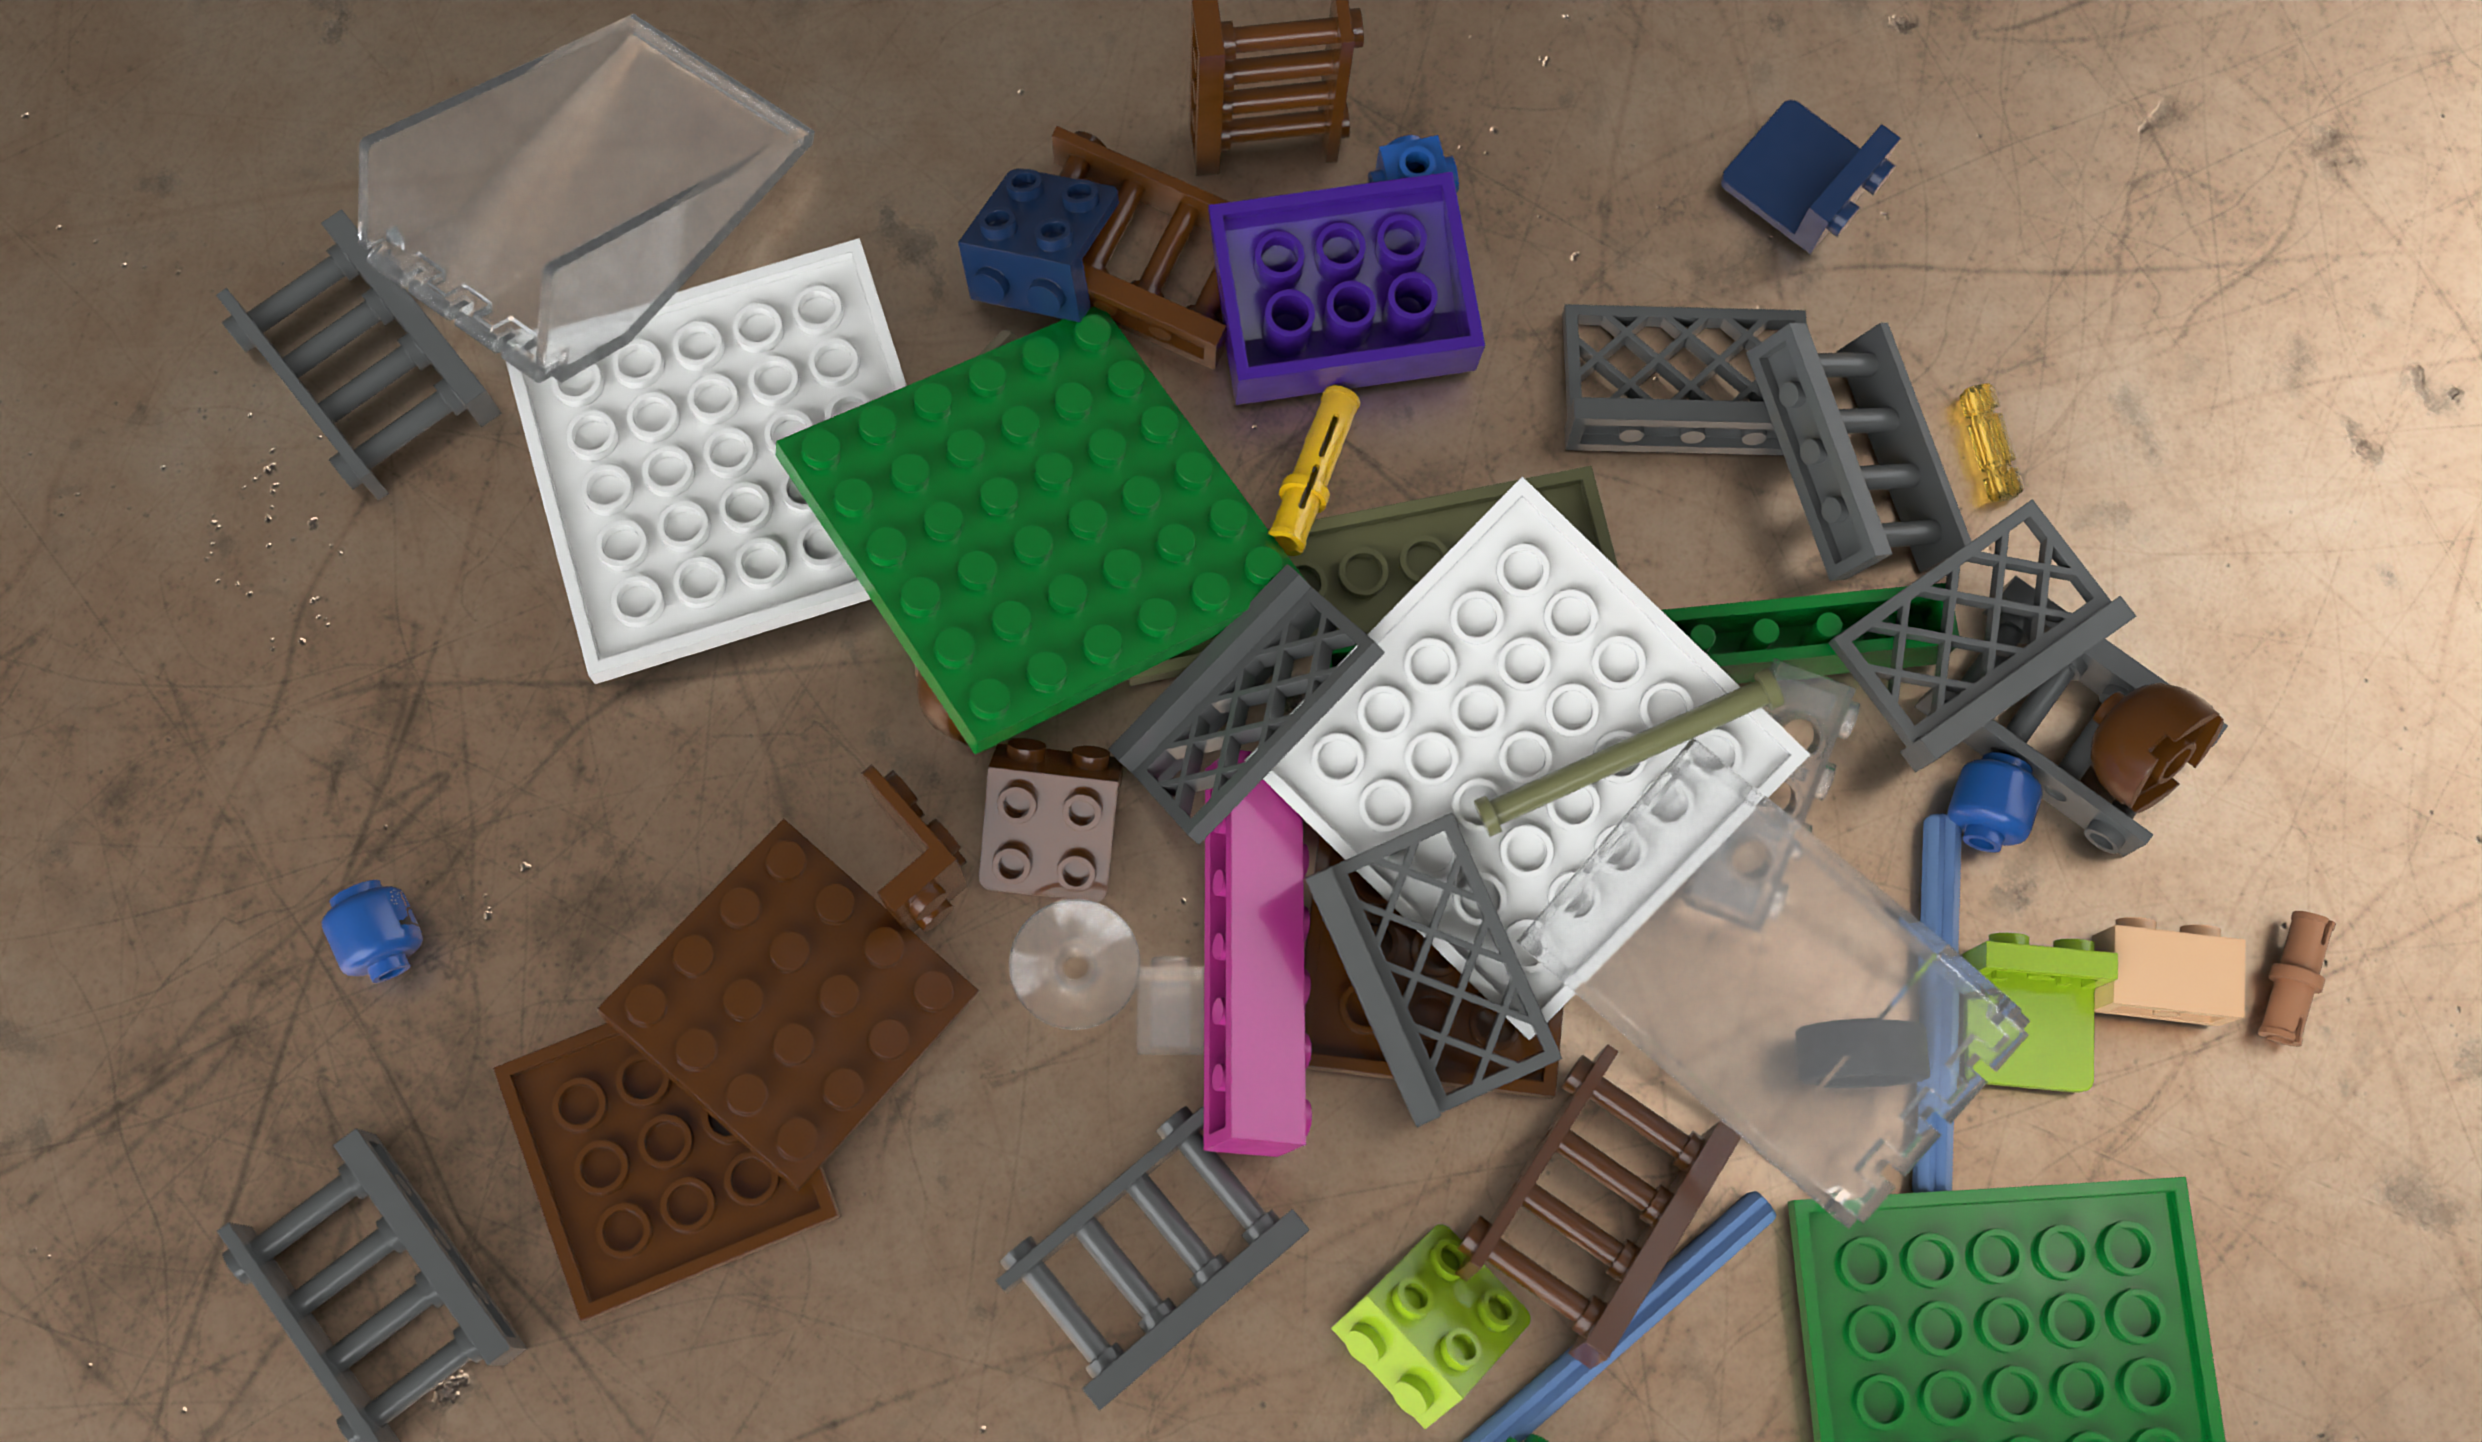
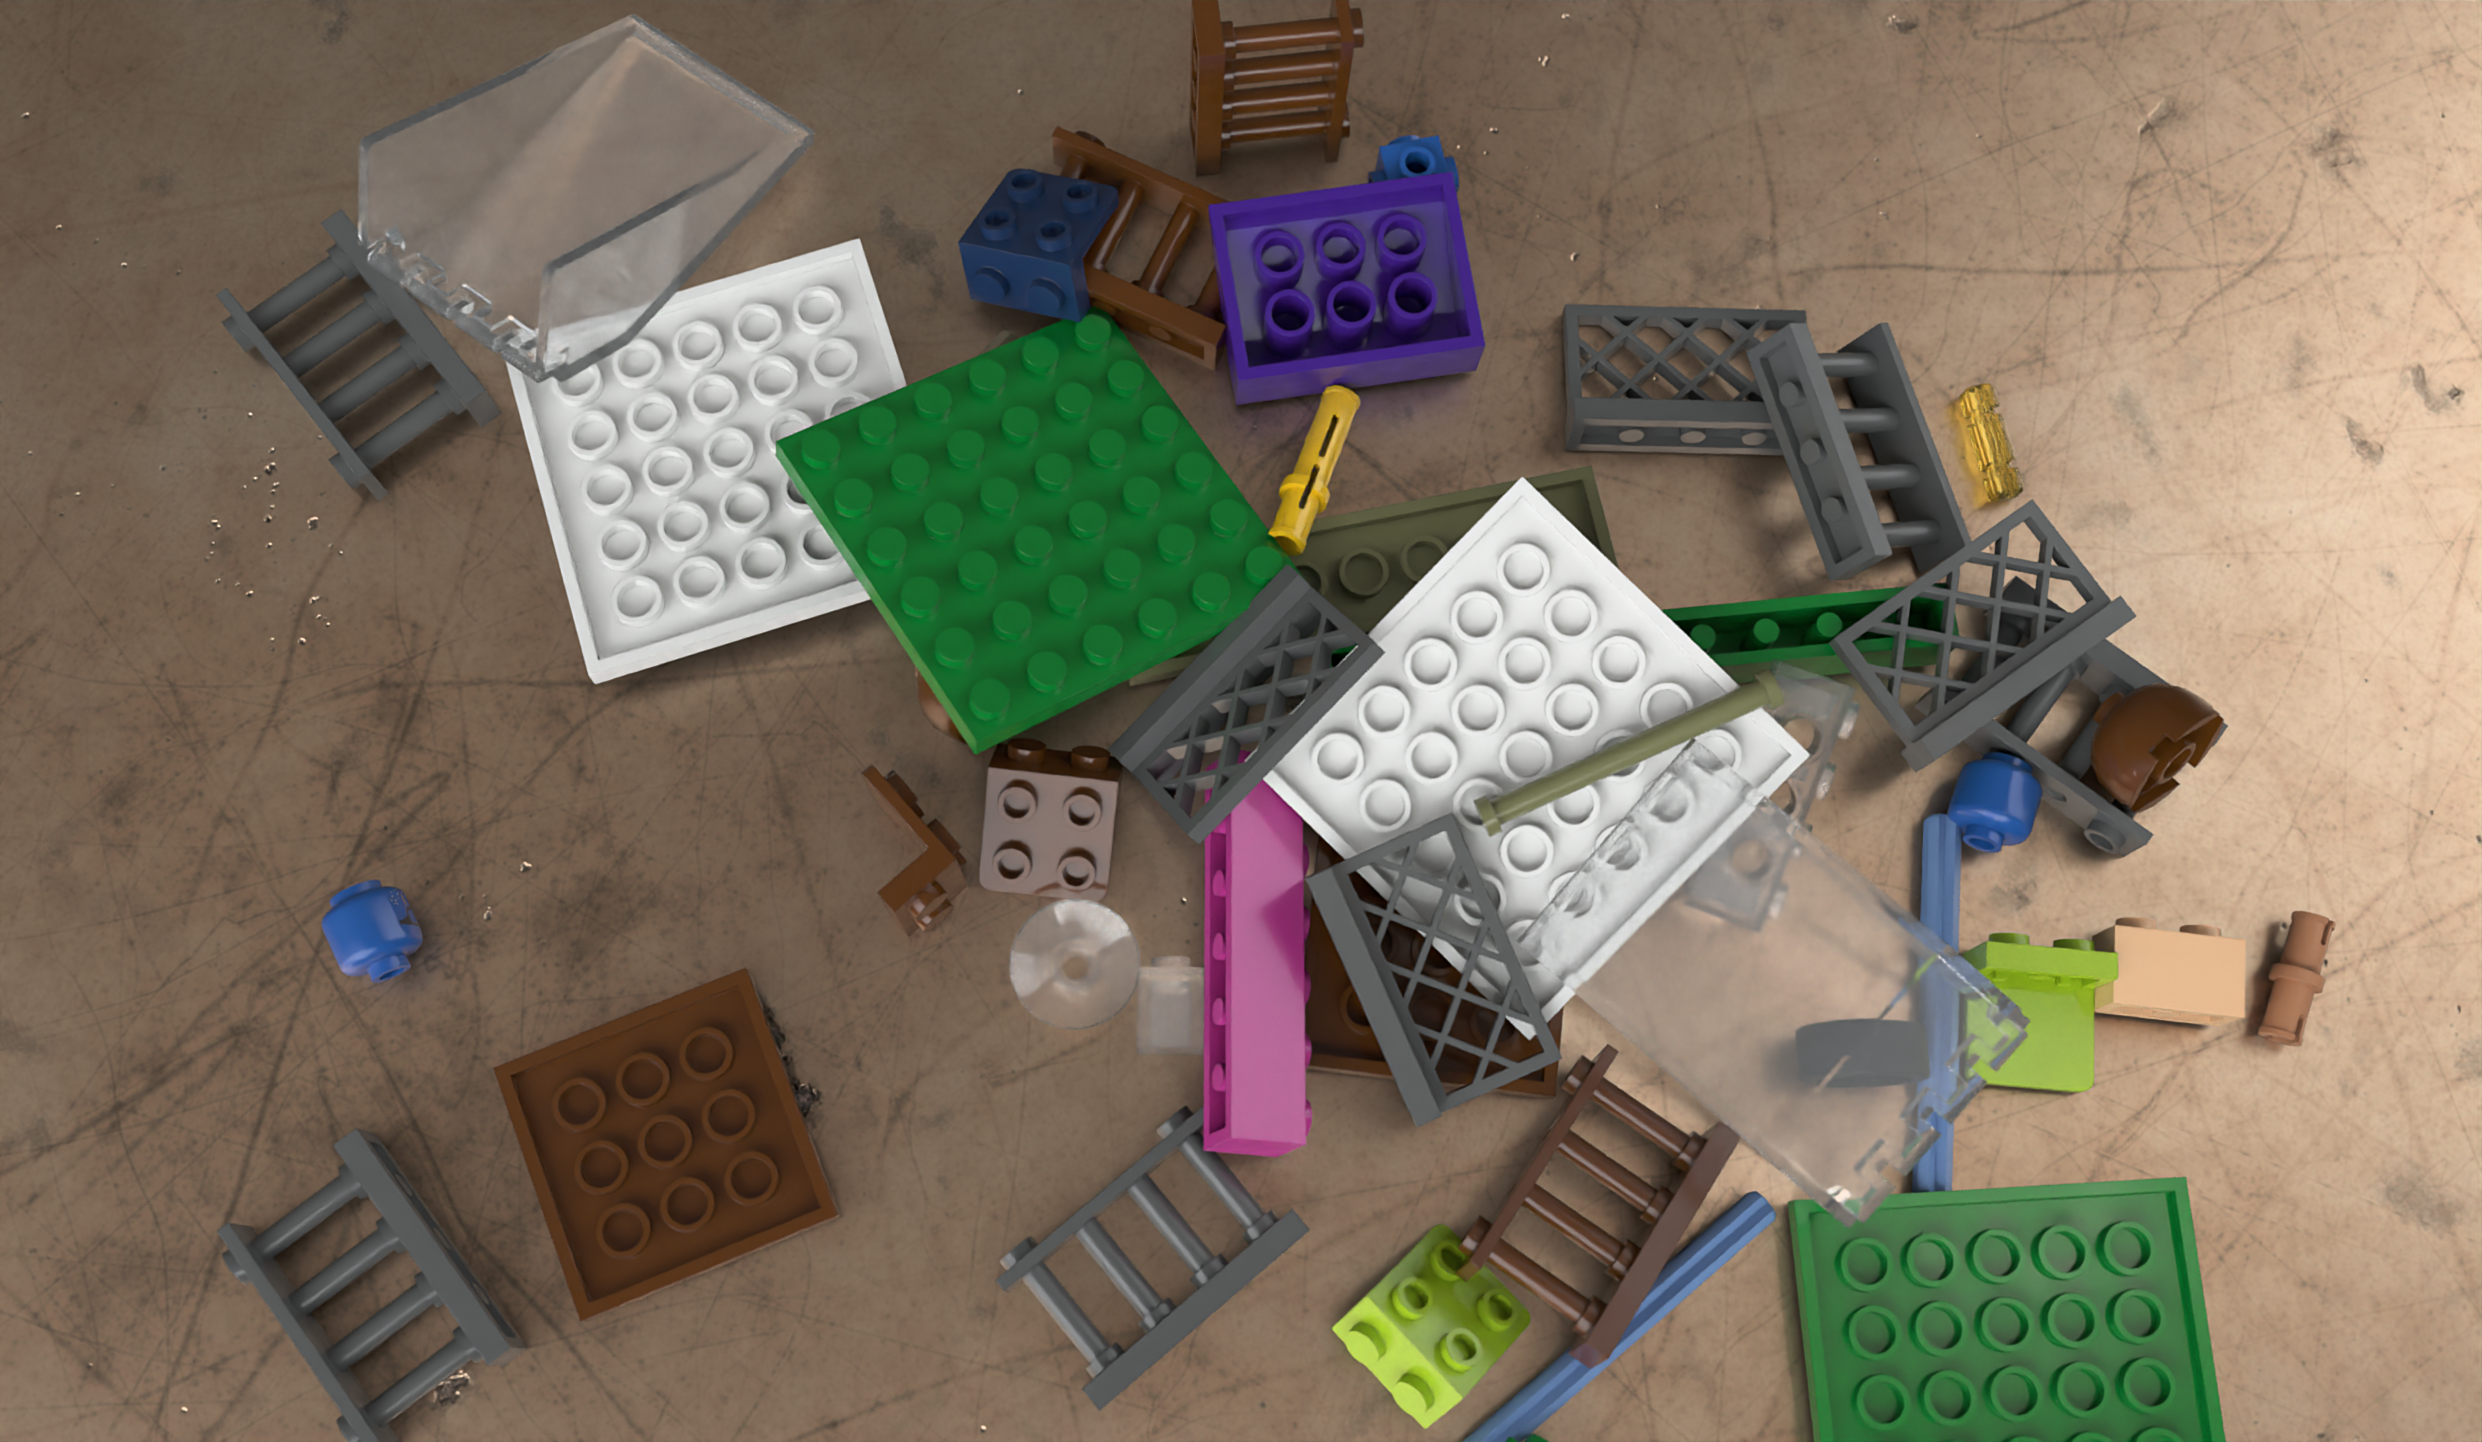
reddish brown plate [597,819,979,1192] -> none
dark blue bracket [1721,100,1901,254] -> none

